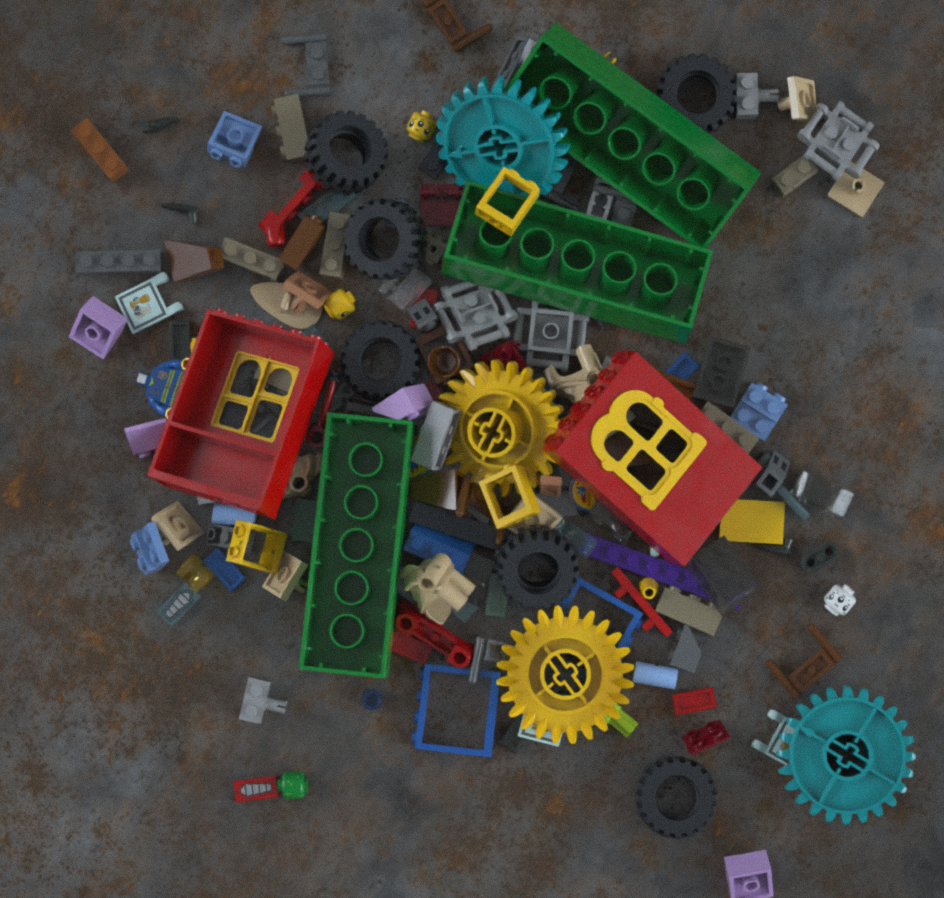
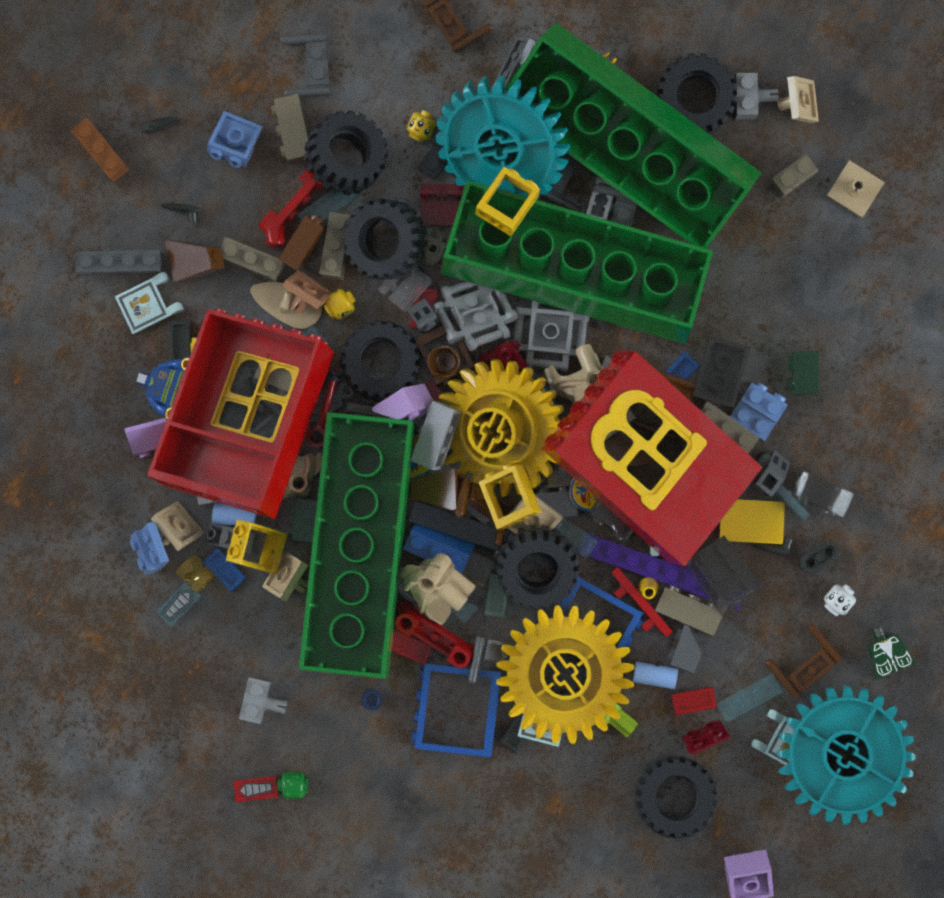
lavender slope [69,296,128,359] -> none
nougat tile [540,475,562,497] -> none
light grey brick [797,101,880,181] -> none
none -> clear light blue tile [717,673,783,722]
none -> clear green brick [787,351,820,396]
none -> dark green torso [867,626,916,679]

